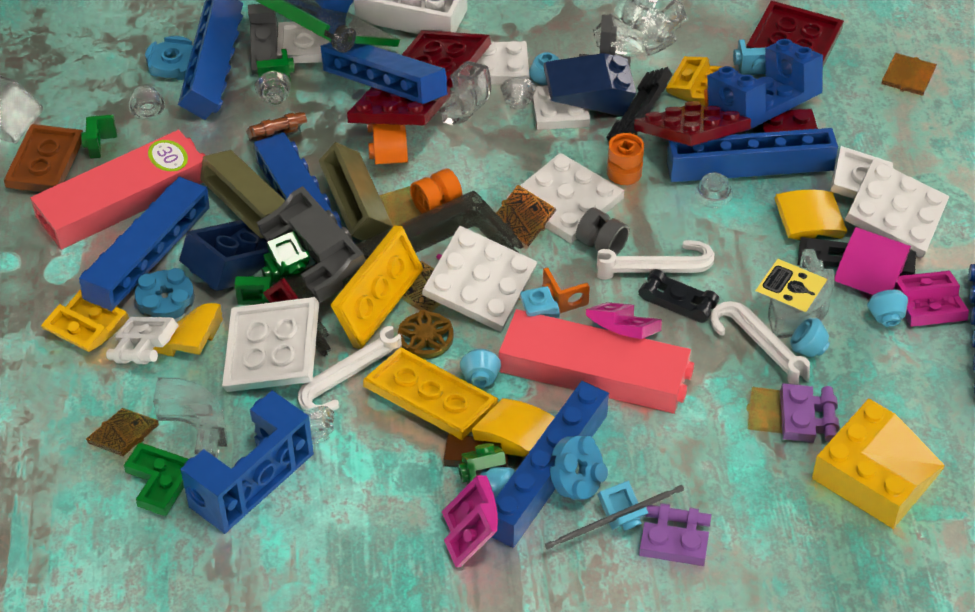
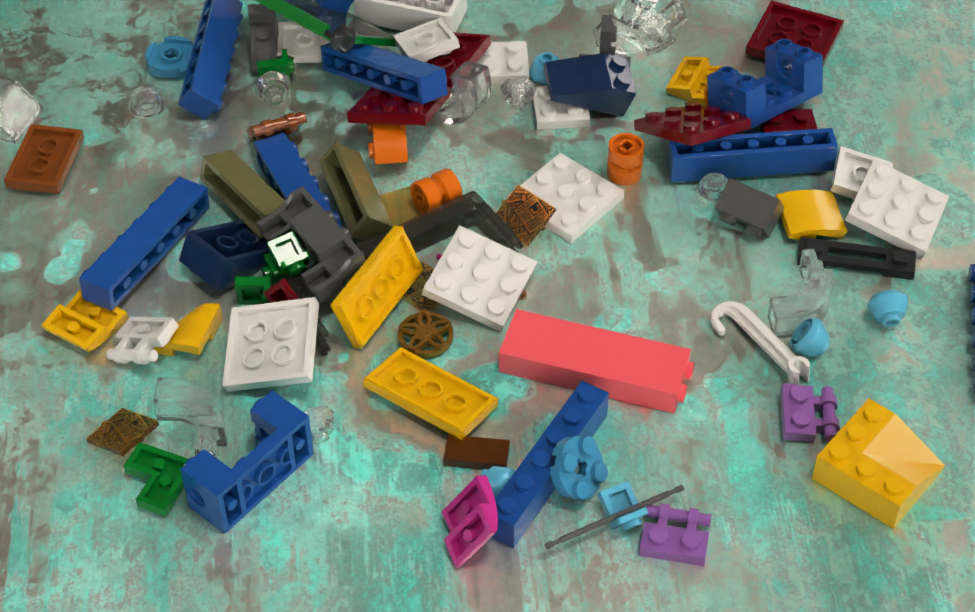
coral brick [30,129,206,250] -> none
green bracket [81,115,117,159] -> none
dark azure plate [135,268,195,319] -> none
white piece [298,326,402,416] -> none
green bracket [458,443,506,485] -> none
medium azure cone [460,349,501,388] -> none
yellow slope [472,398,555,457] -> none
medium azure bracket [520,286,560,318] -> none
orange bracket [542,267,590,313] -> none
dark grey wheel [576,207,630,256] -> none
dark pink slope [586,302,662,339] -> none
white piece [596,240,715,280] -> none
black container [606,67,672,141] -> none
black plate [638,269,720,323] -> none
medium azure bracket [733,39,765,75] -> none
clear orange piece [746,387,782,434] -> none
sticker [755,259,828,312] -> none
dark pink slope [833,227,911,295] -> none
clear orange piece [881,53,937,96] -> none
dark pink slope [895,271,969,327] -> none
none -> white plate [393,17,460,62]
none -> dark grey brick [714,178,784,237]

